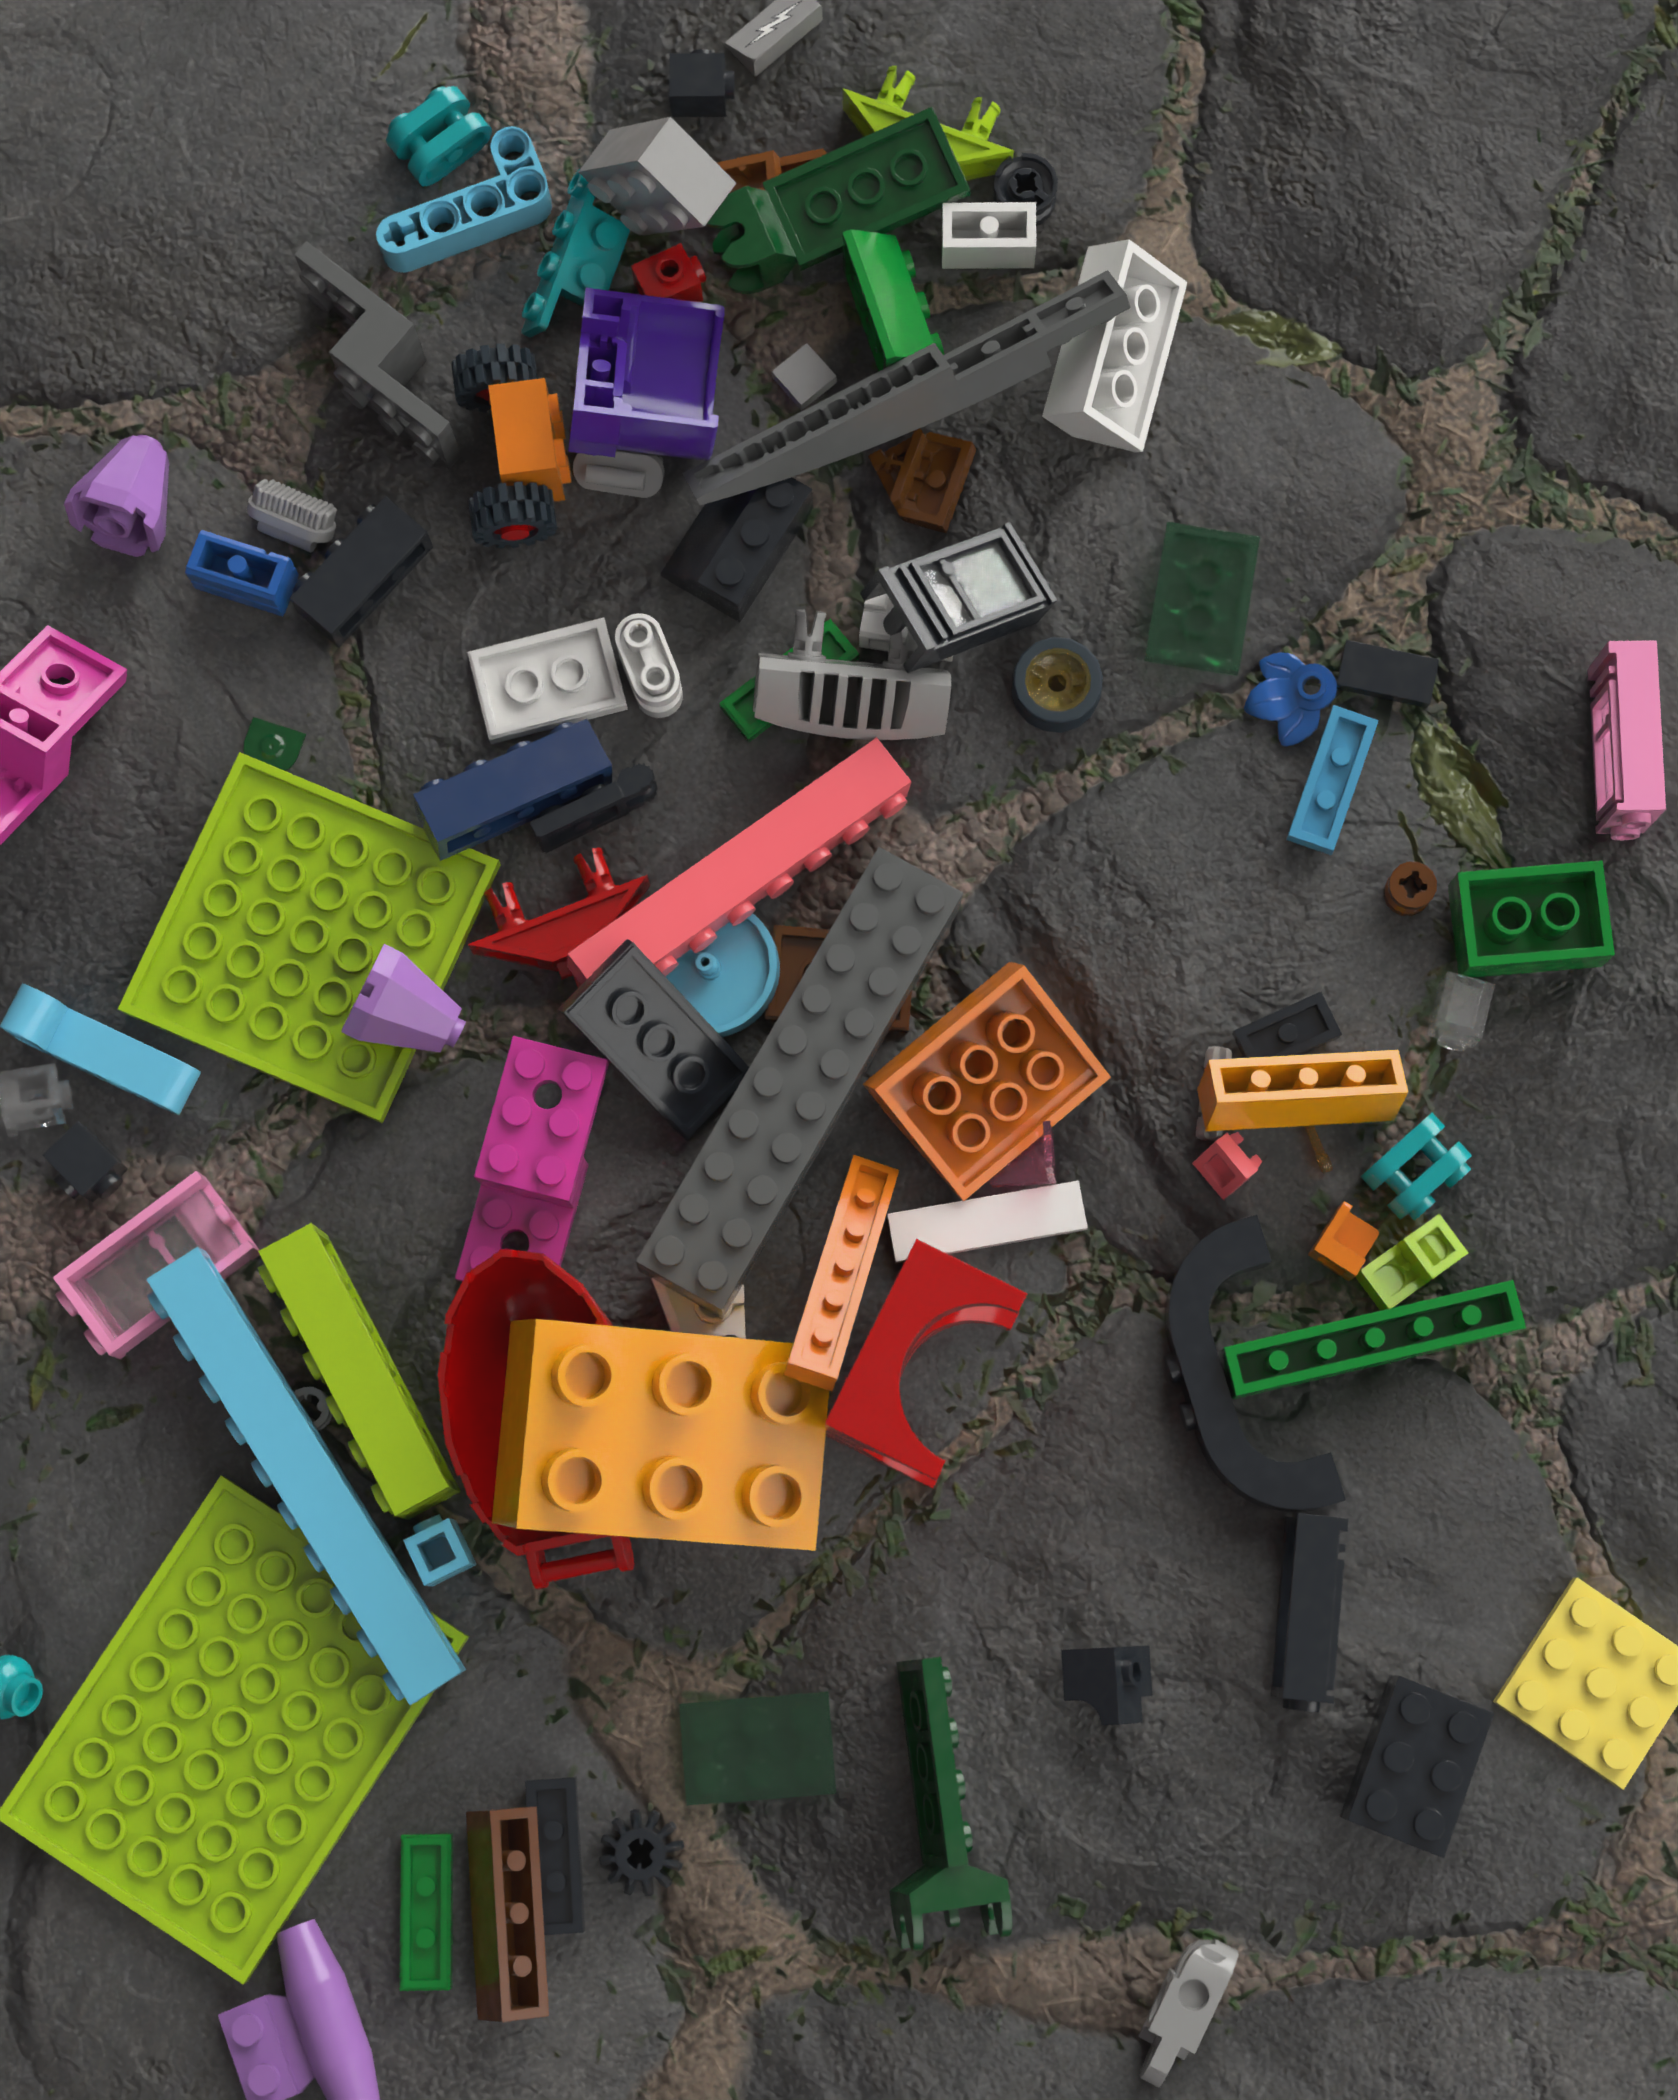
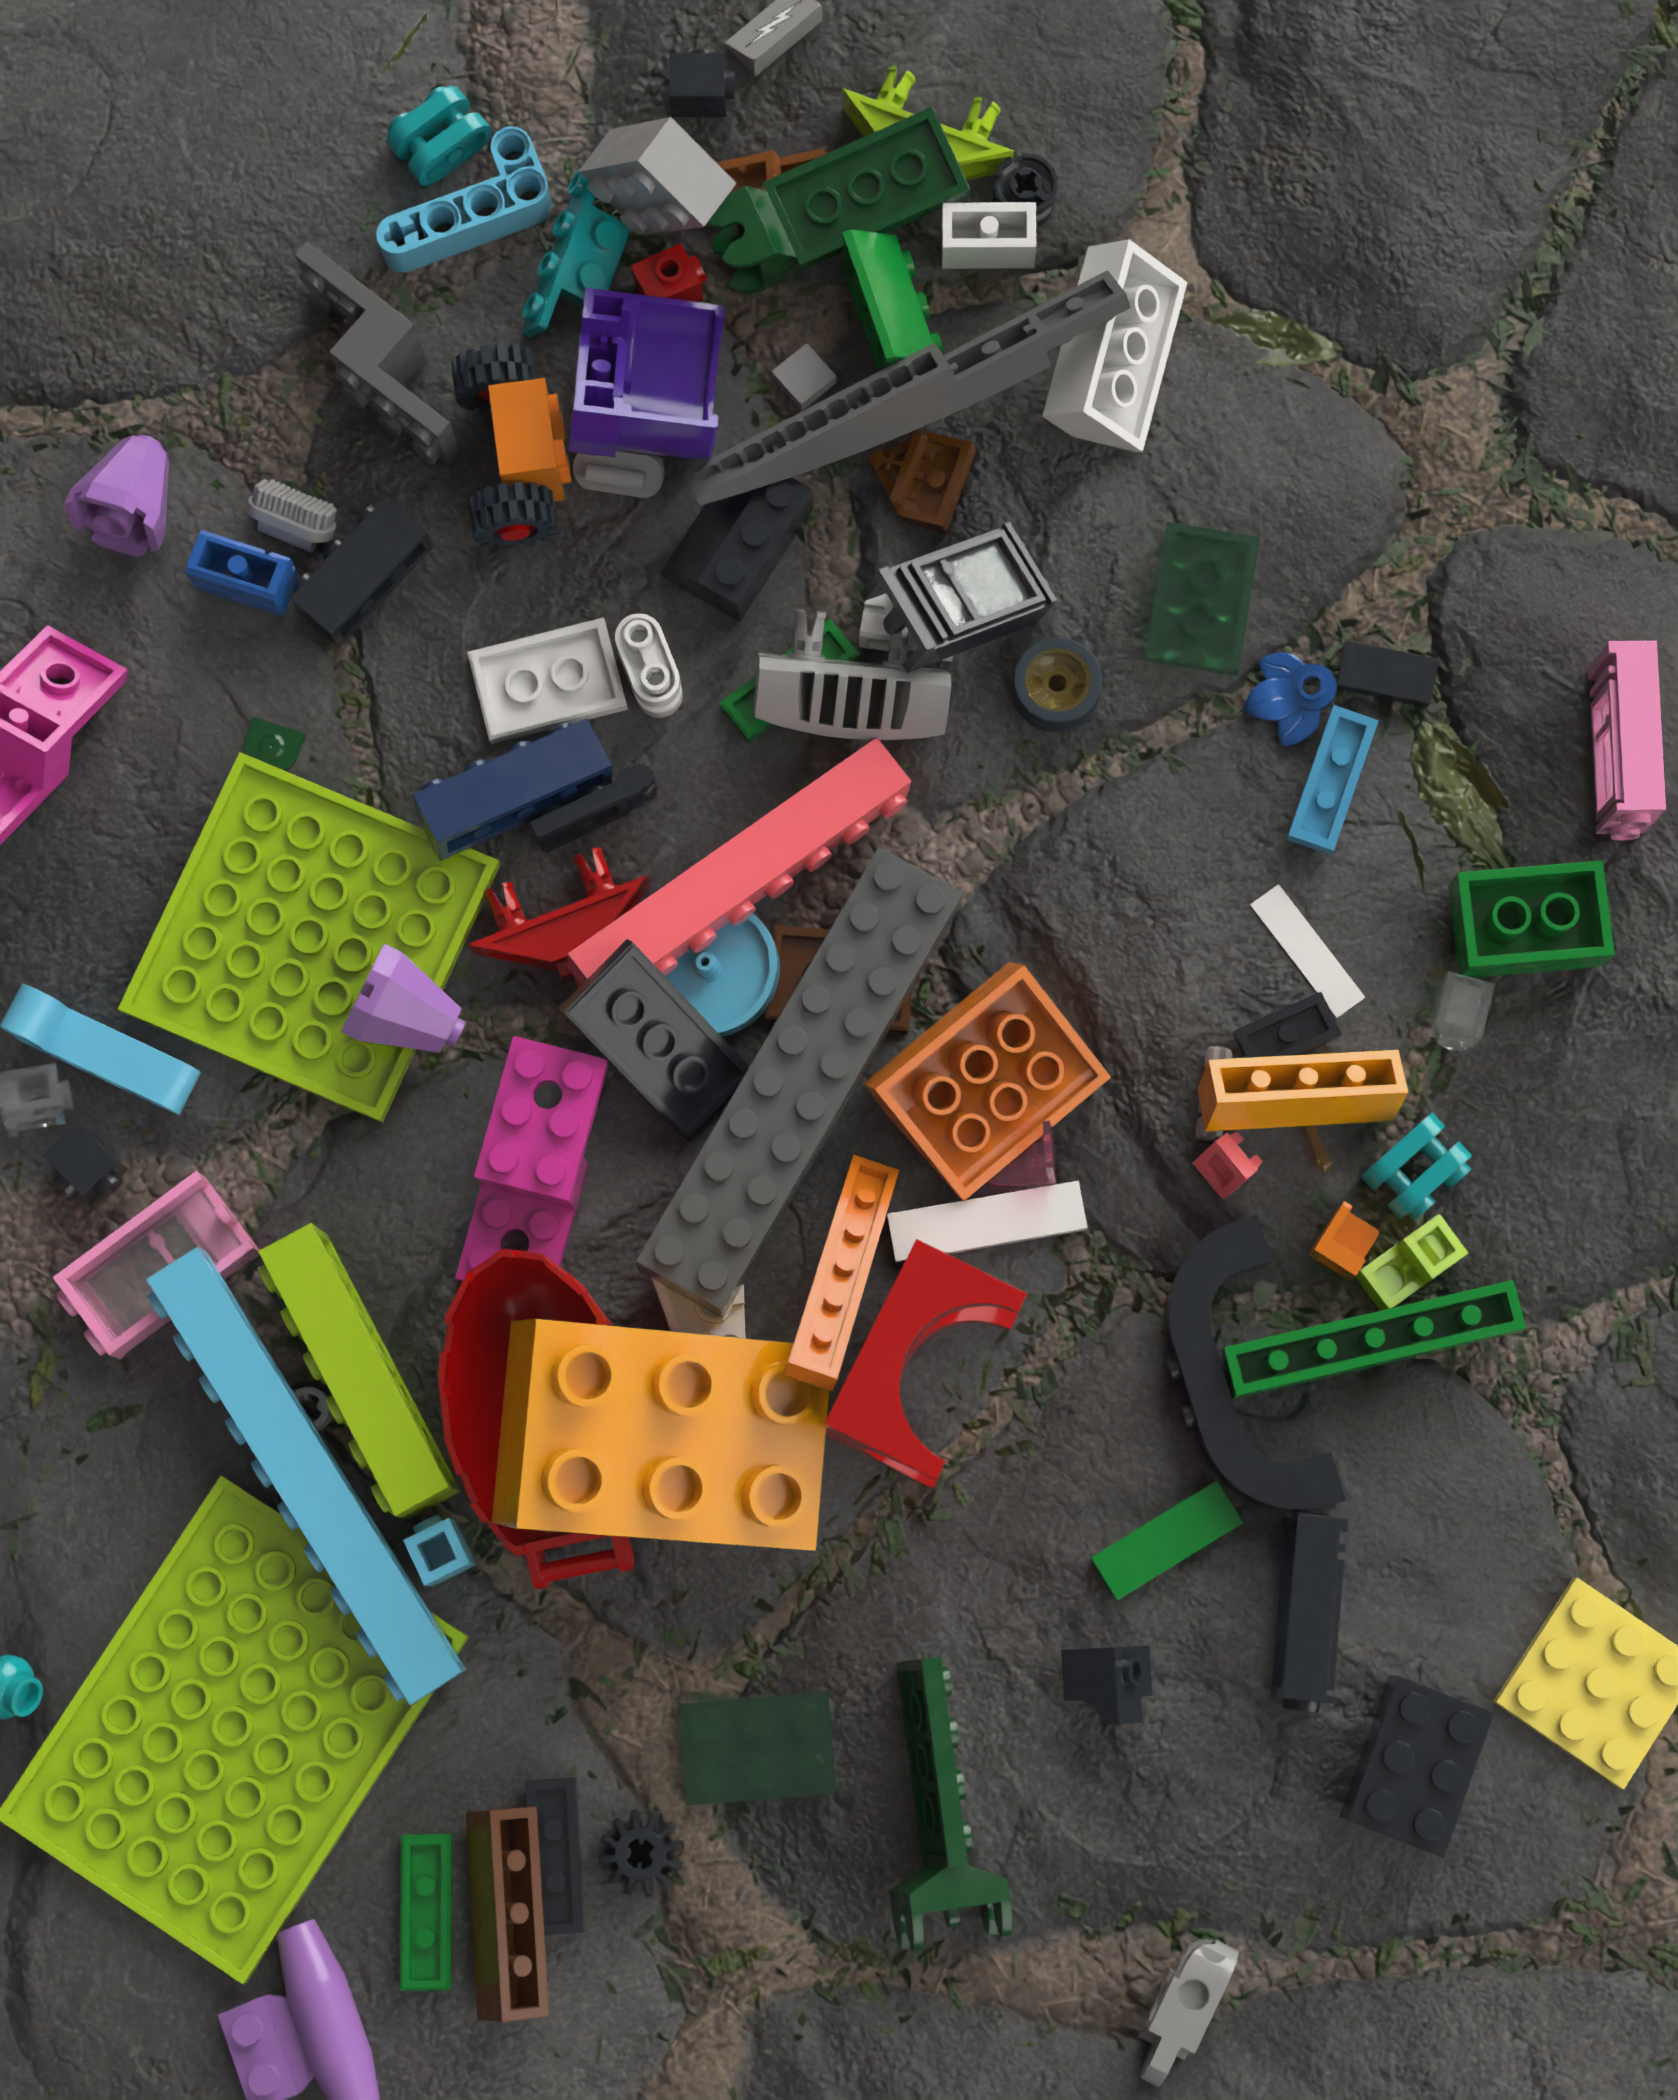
reddish brown wheel [1384,861,1437,916] -> none
none -> green tile [1090,1480,1243,1601]
none -> white sticker [1250,884,1365,1018]

